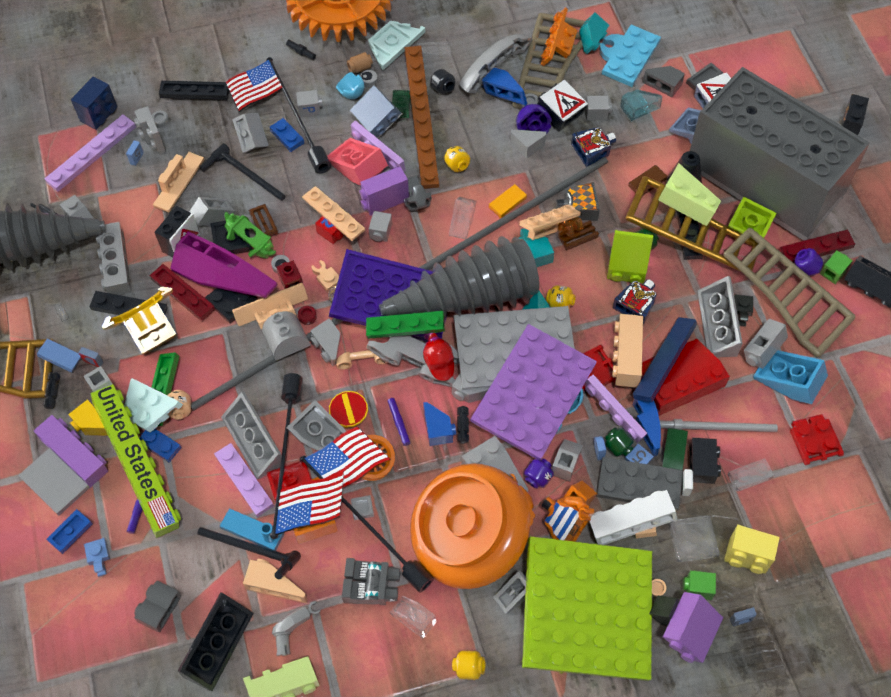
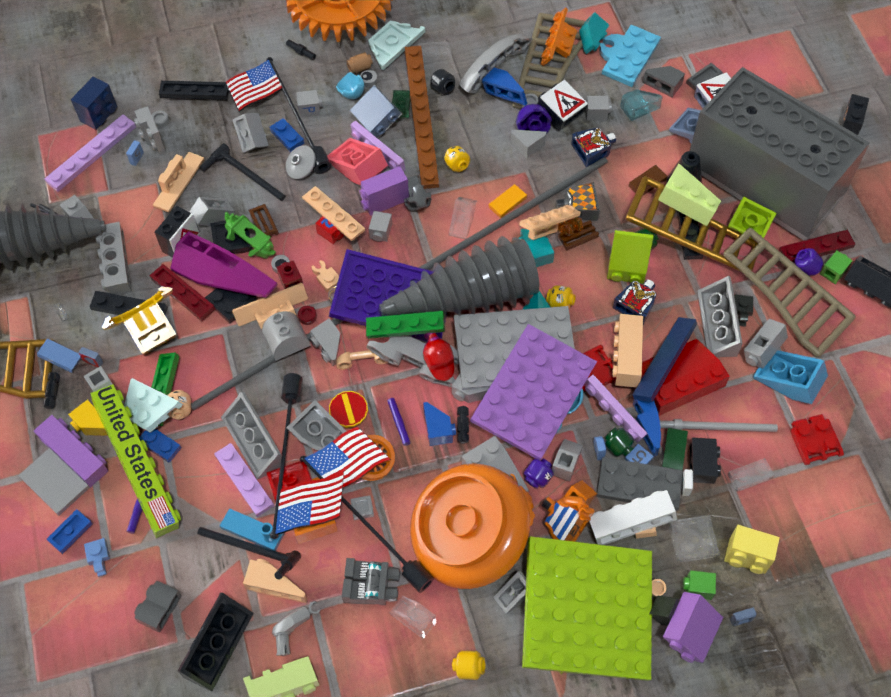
none -> light grey dish [286,146,316,179]

